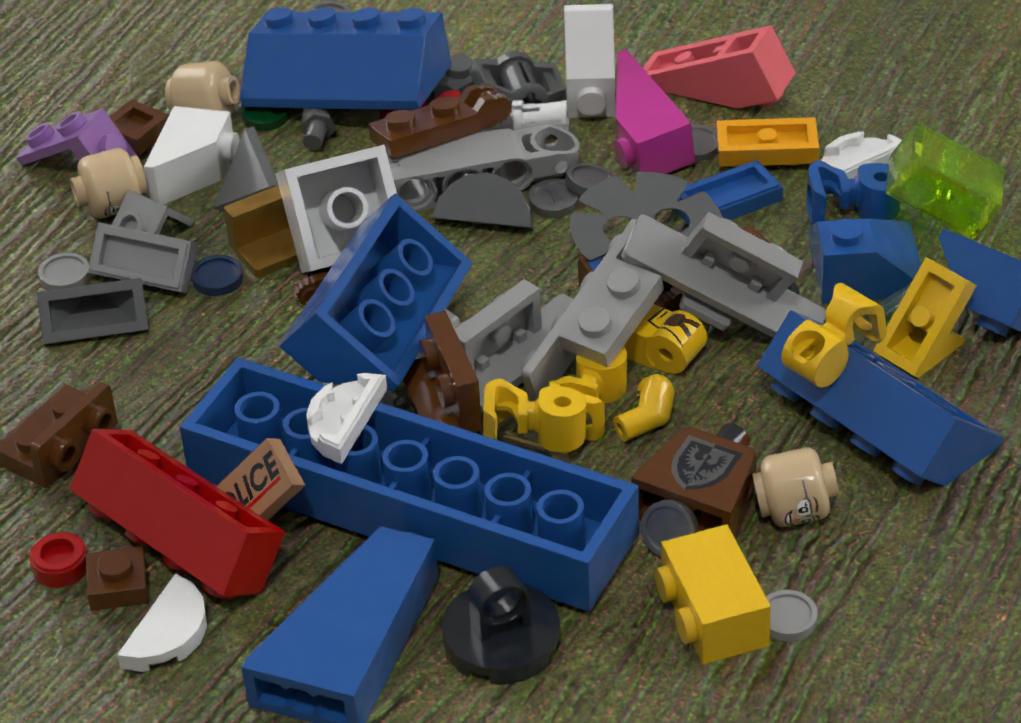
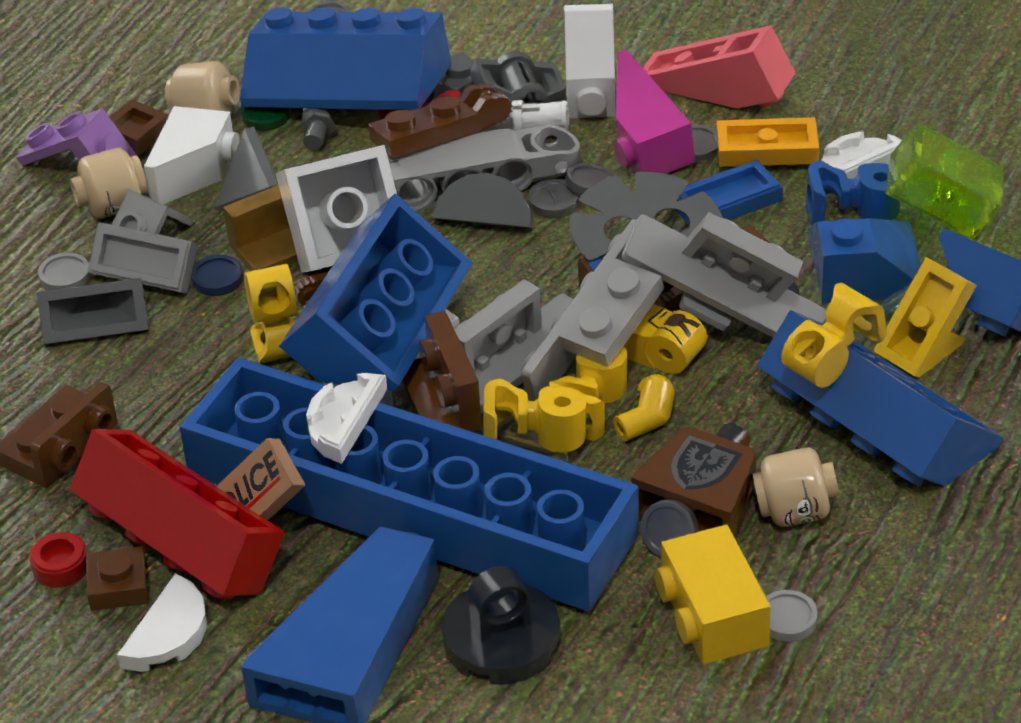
none -> yellow leg [244,264,298,364]

